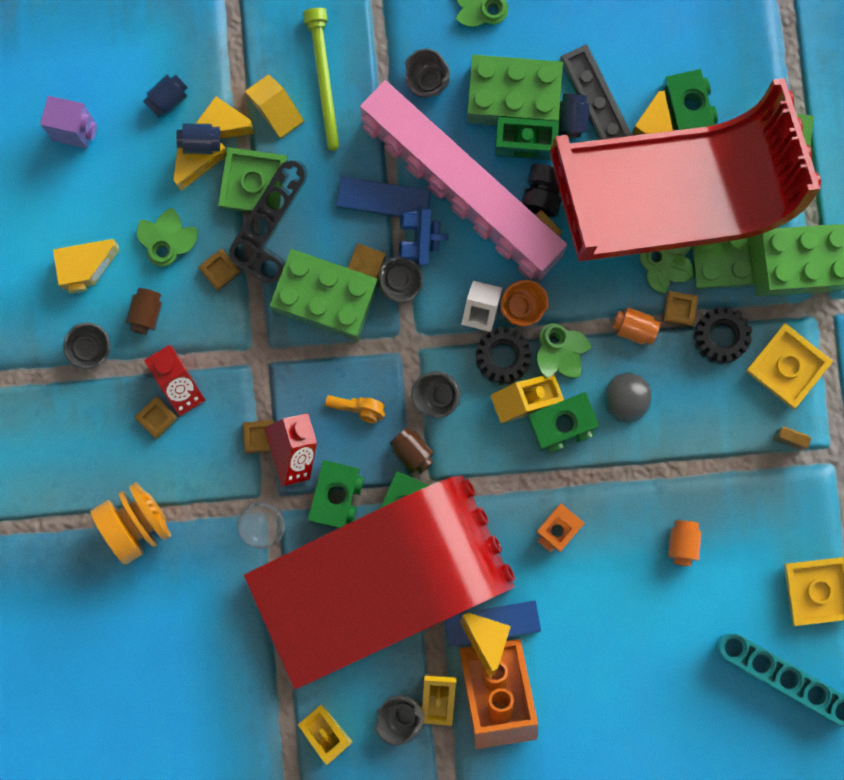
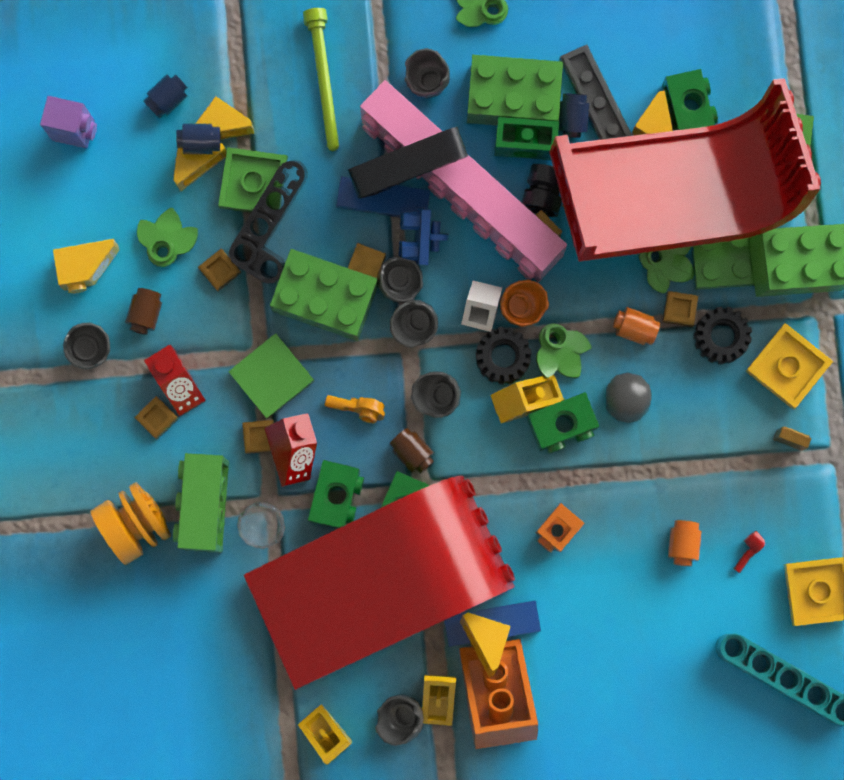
yellow slope [245,74,304,140] -> none
none -> bright green brick [173,453,229,553]
none -> bright green tile [228,333,314,419]
none -> black beam [348,127,468,199]
none -> dark grey hair [390,300,438,348]
none -> red hand [733,531,765,573]

